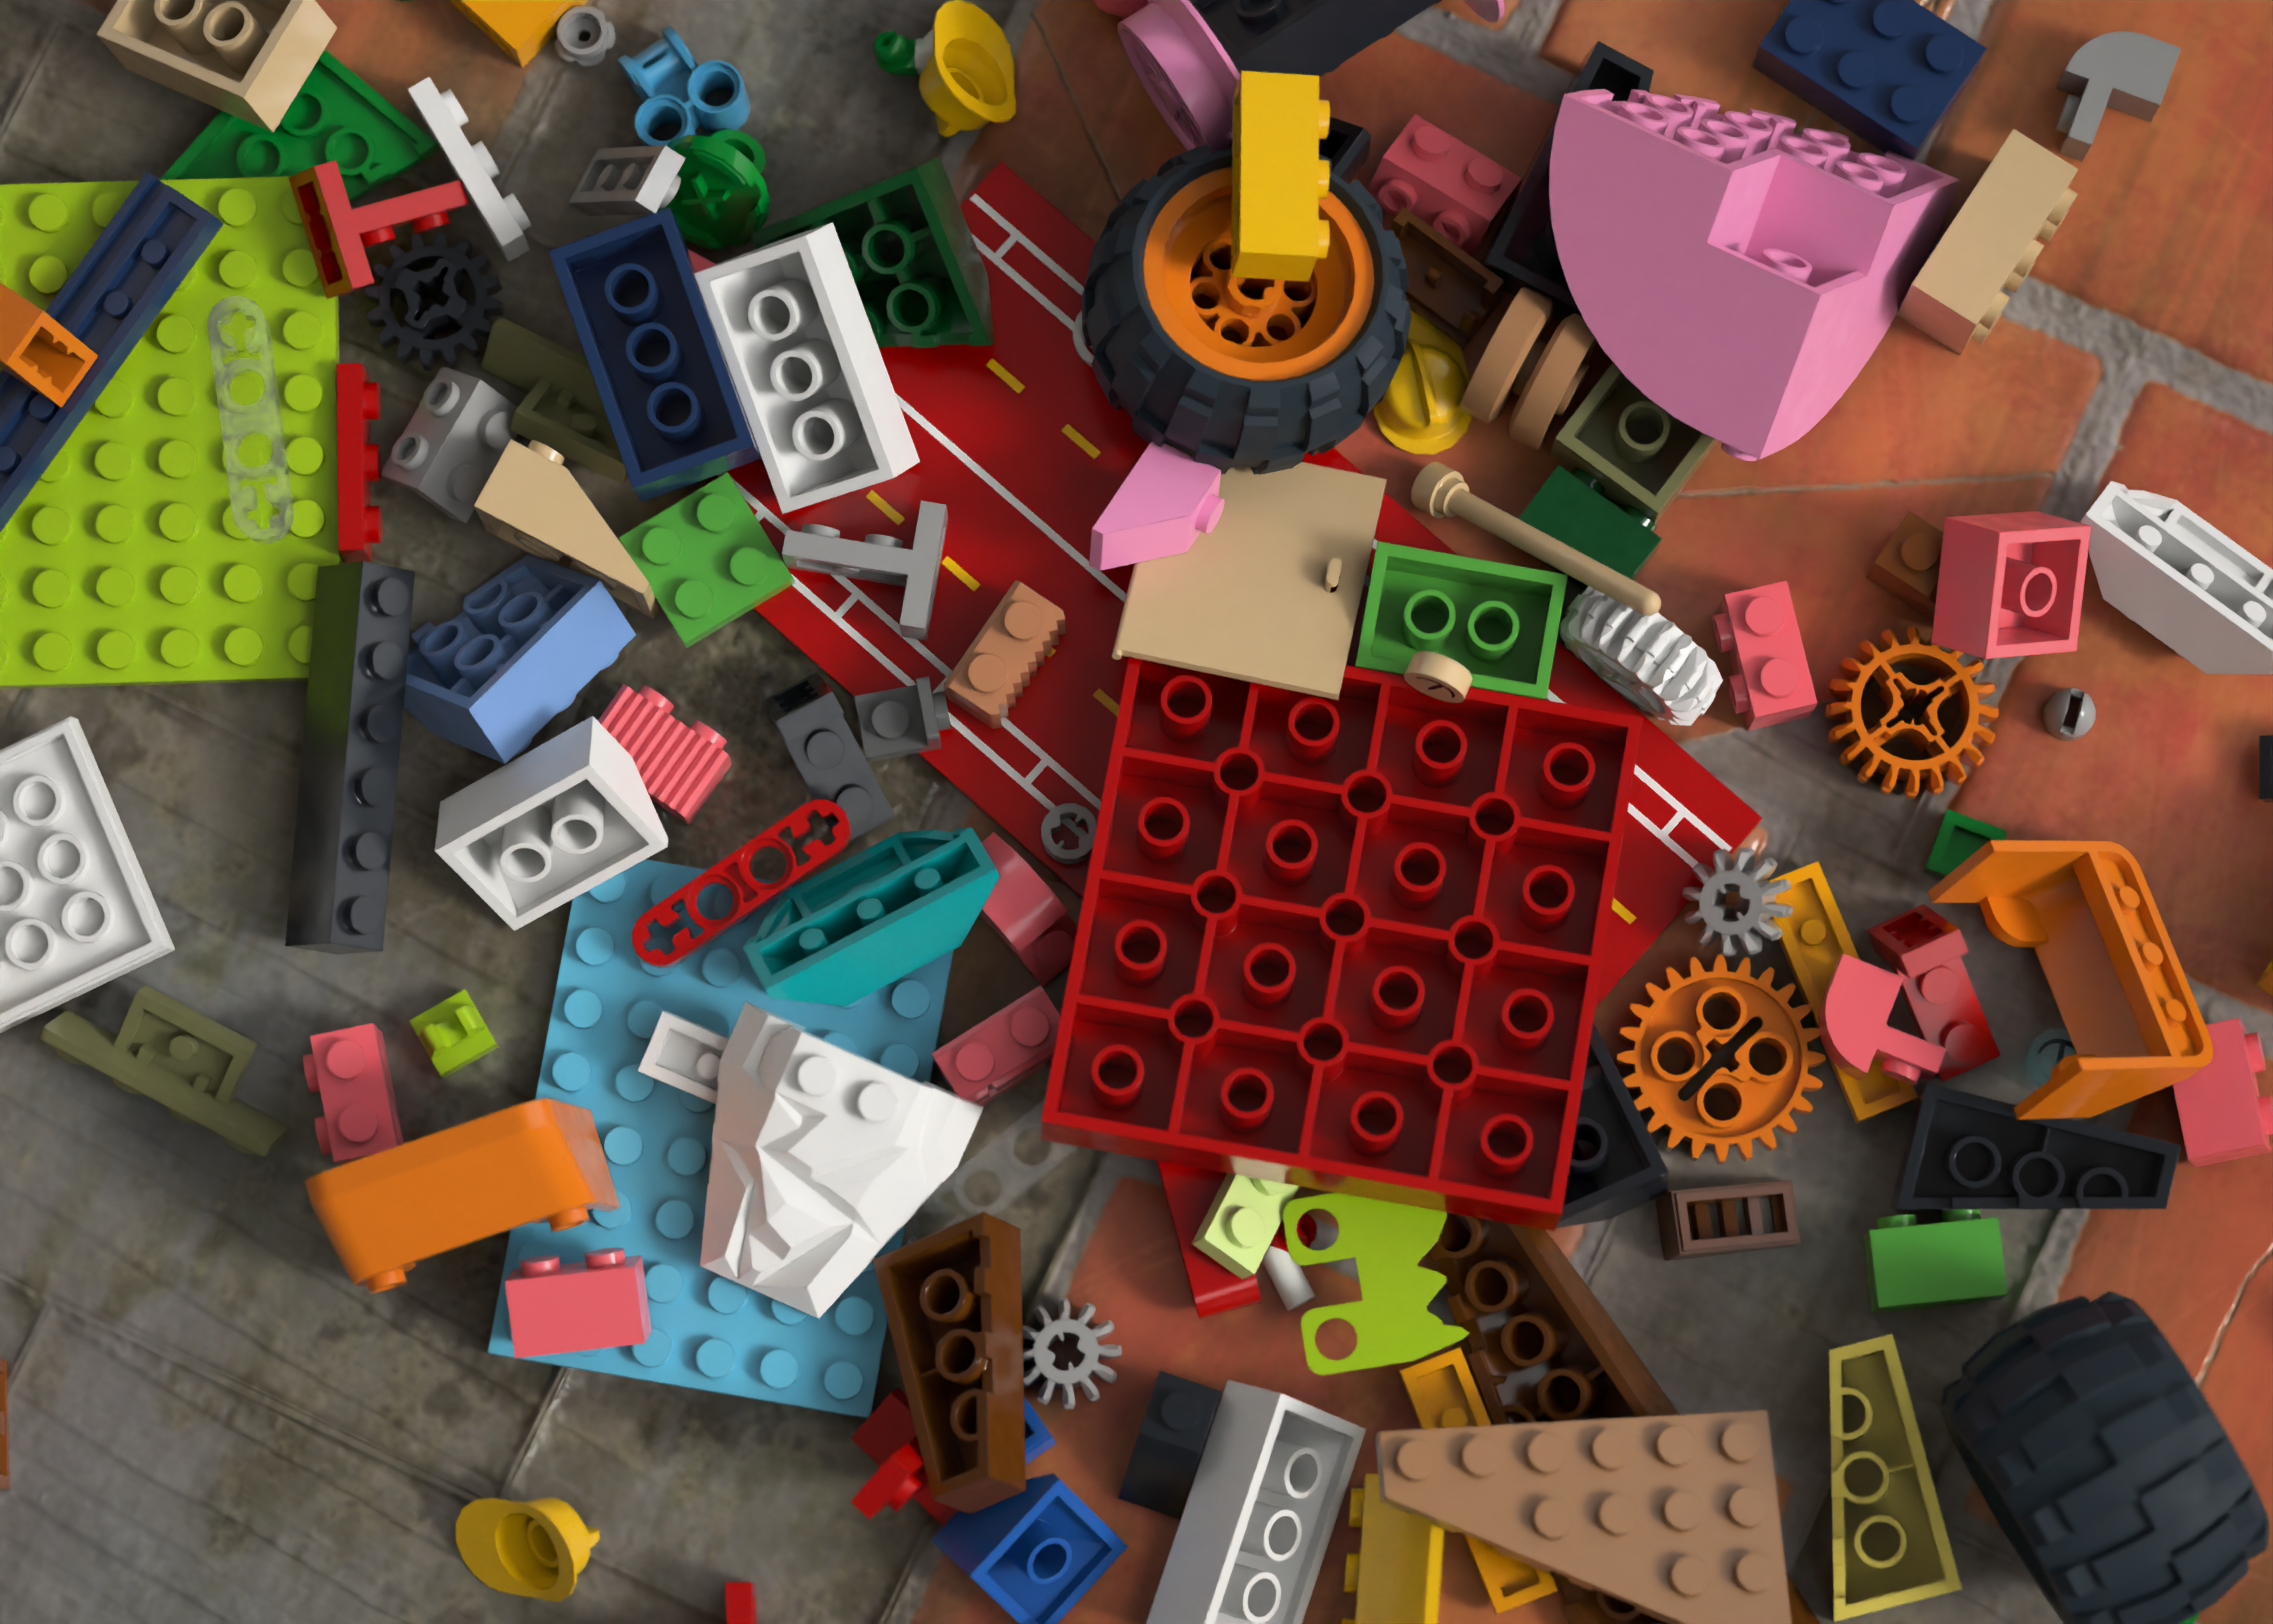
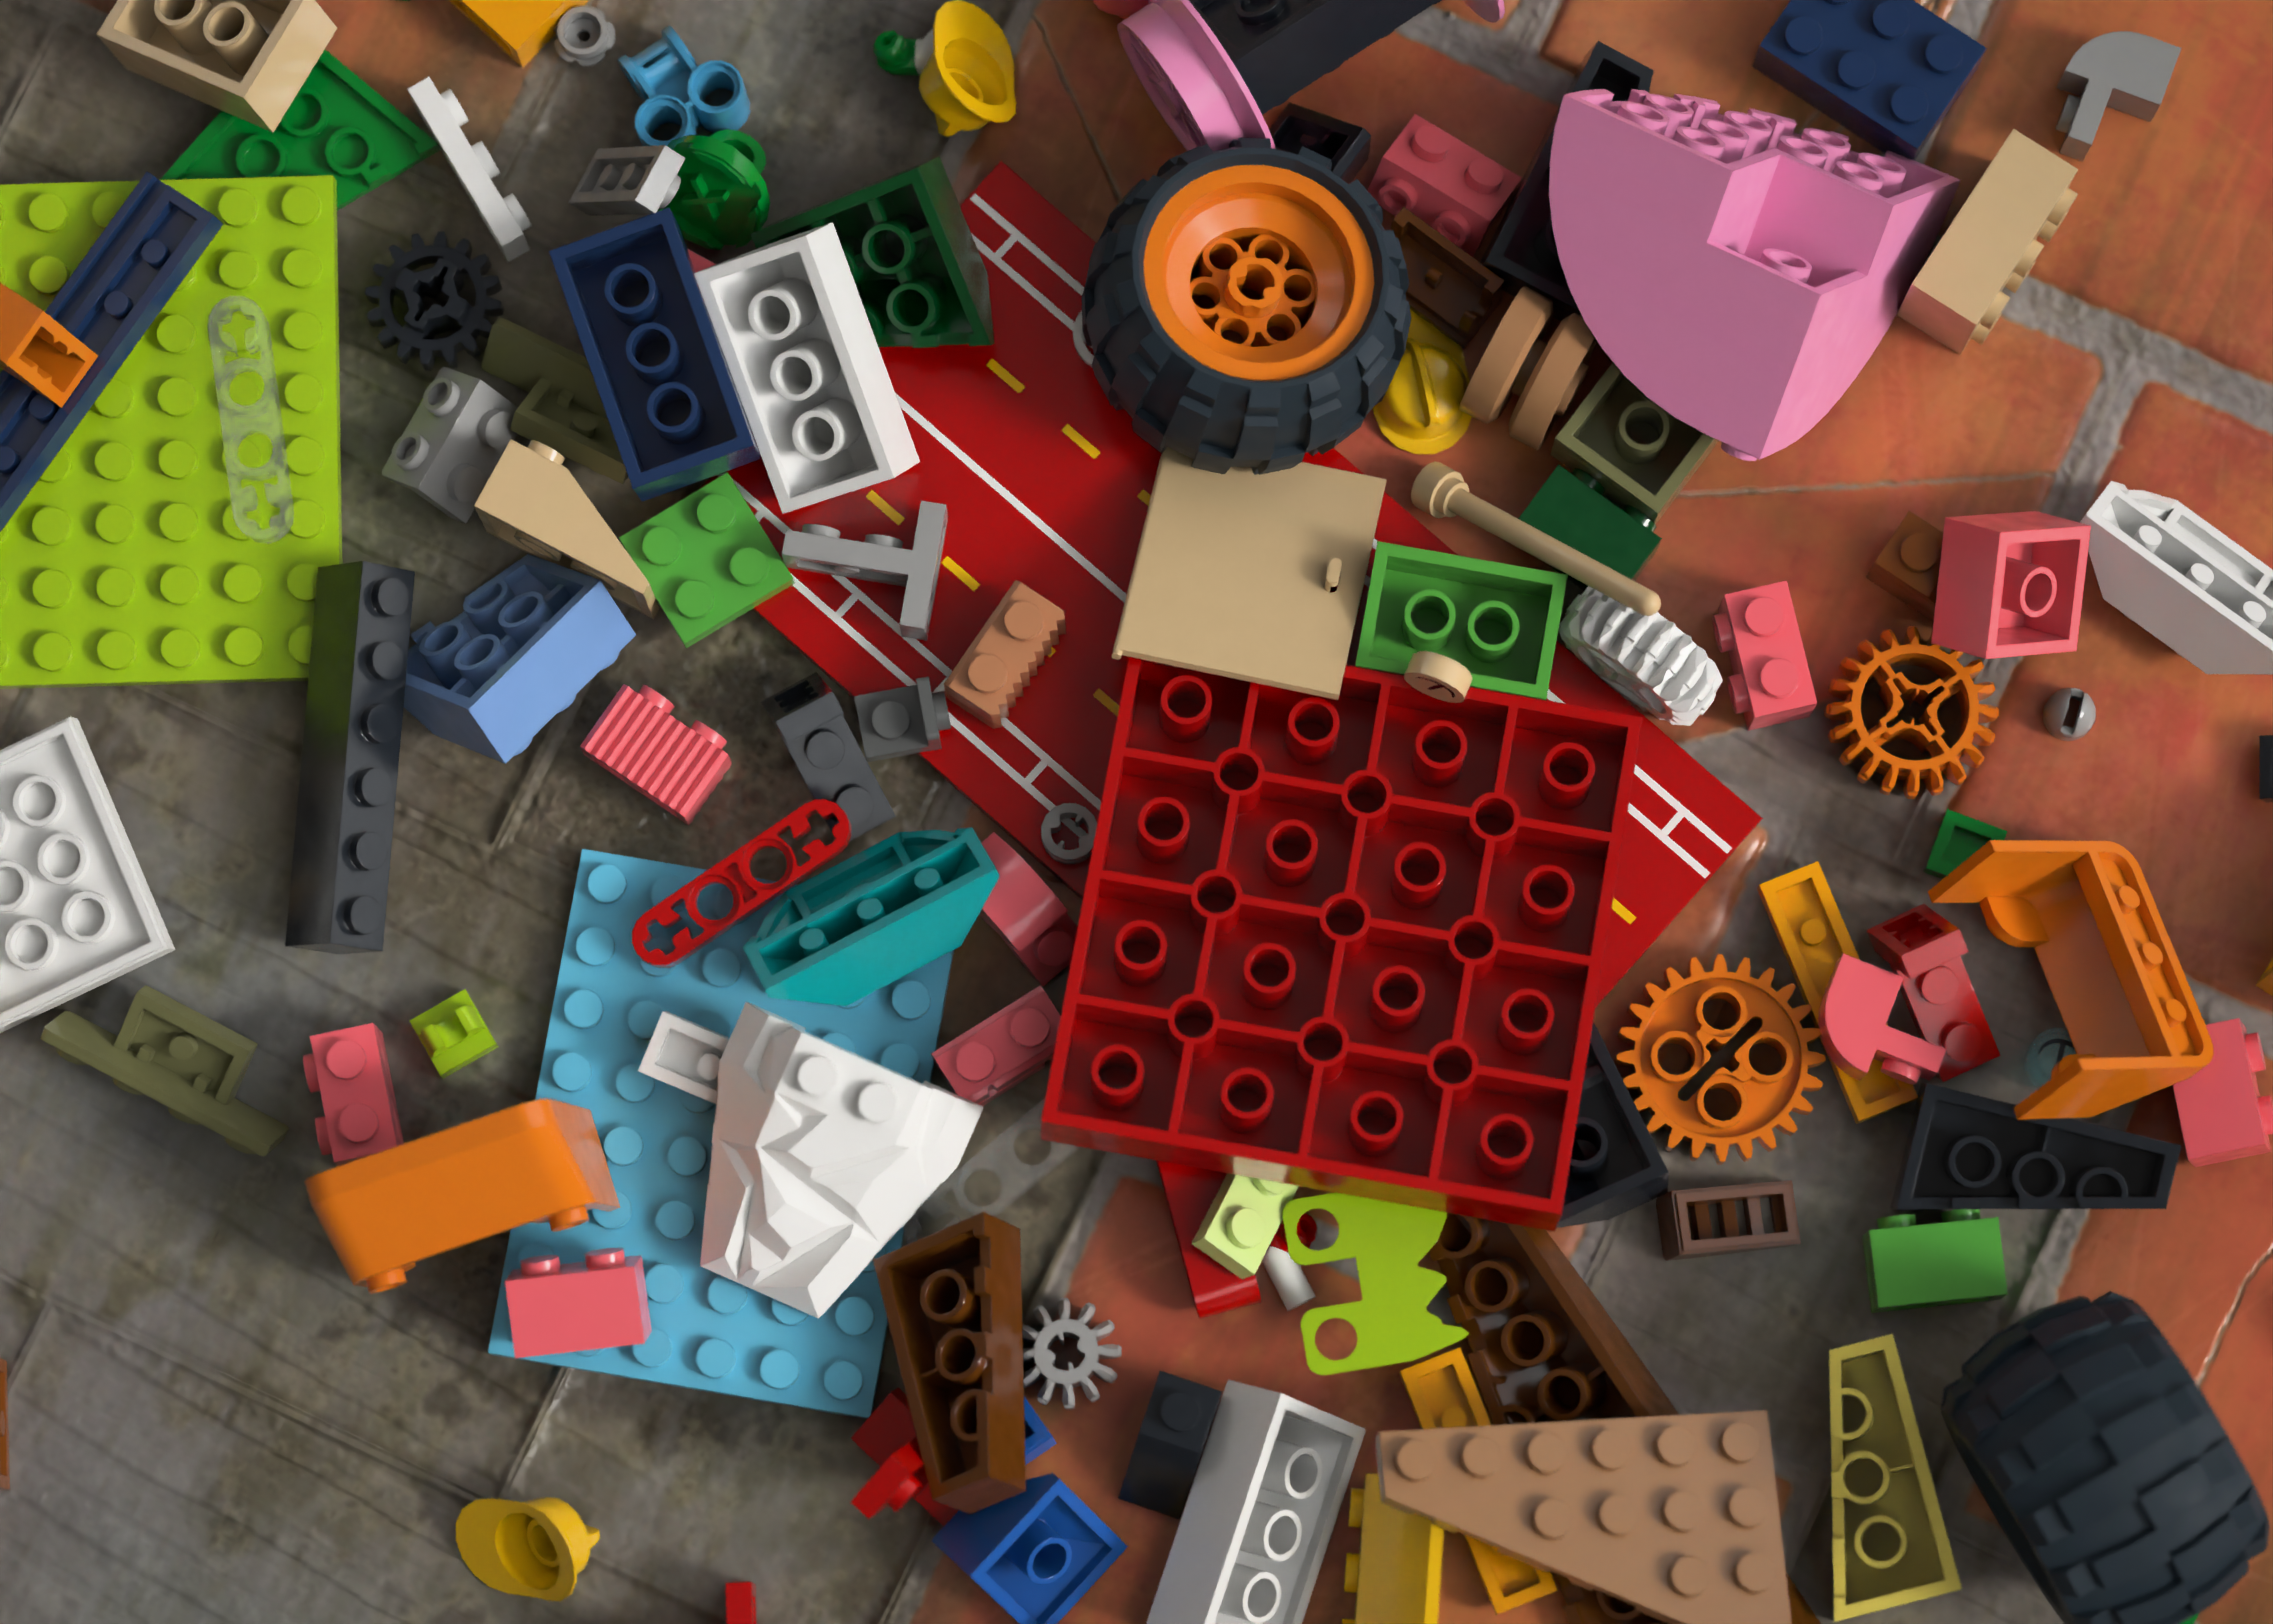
red bracket [289,160,469,299] -> none
red plate [337,363,383,563] -> none
white slope [435,716,668,931] -> none
bright pink slope [1089,441,1225,571] -> none
yellow brick [1231,71,1330,281] -> none
light grey gear [1682,847,1793,956] -> none

